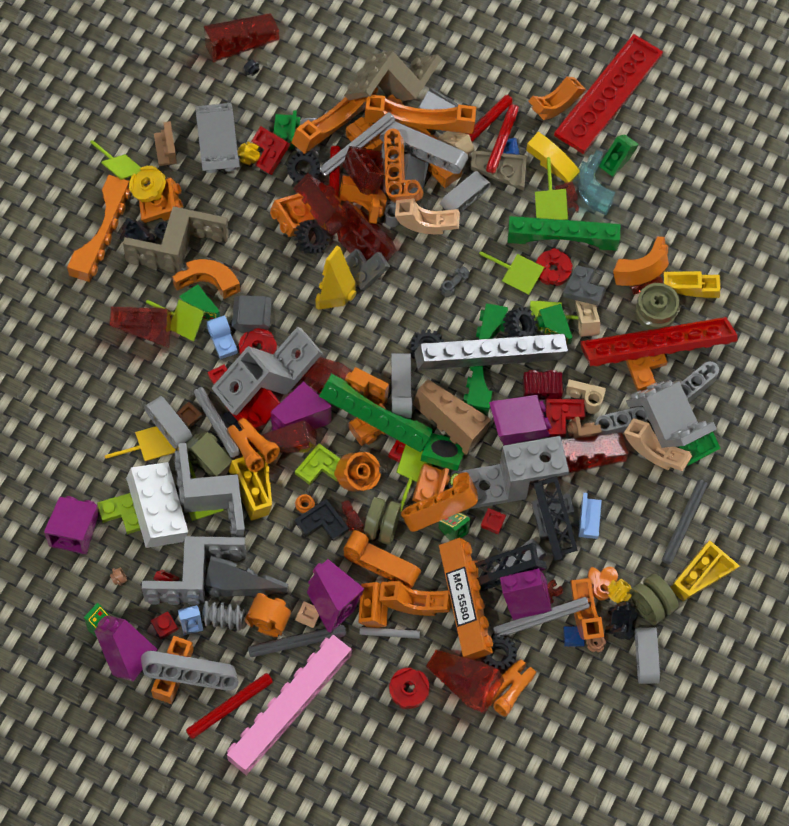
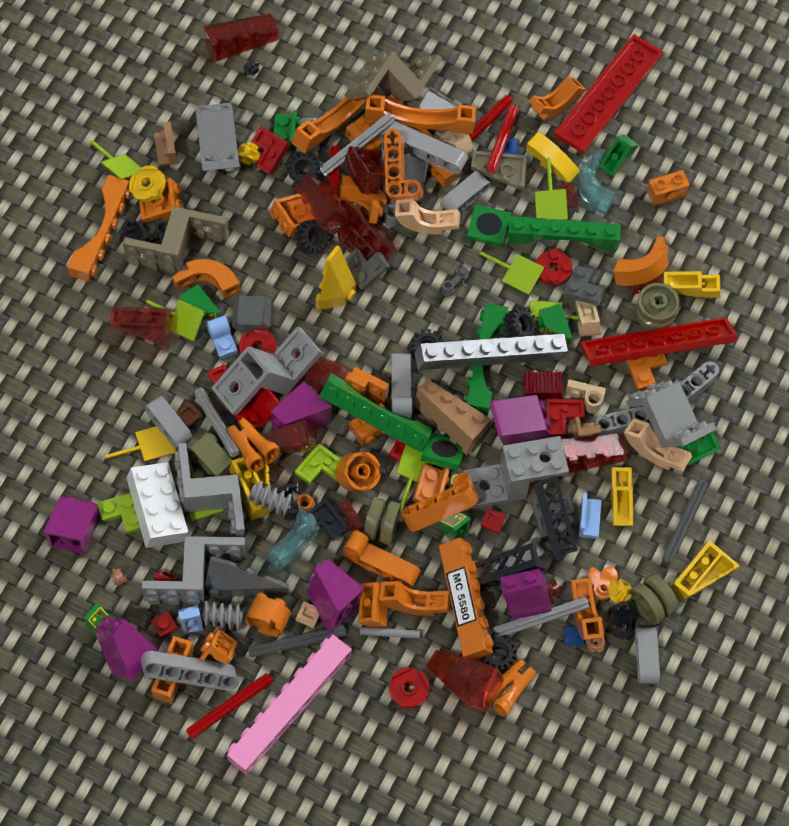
none -> orange bracket [200,628,237,665]
none -> light grey piece [247,481,292,518]
none -> clear light blue arch [267,509,320,572]
none -> black piece [271,483,302,521]
none -> green tile [467,204,511,247]
none -> yellow slope [610,467,633,526]
none -> orange brick [646,170,690,206]

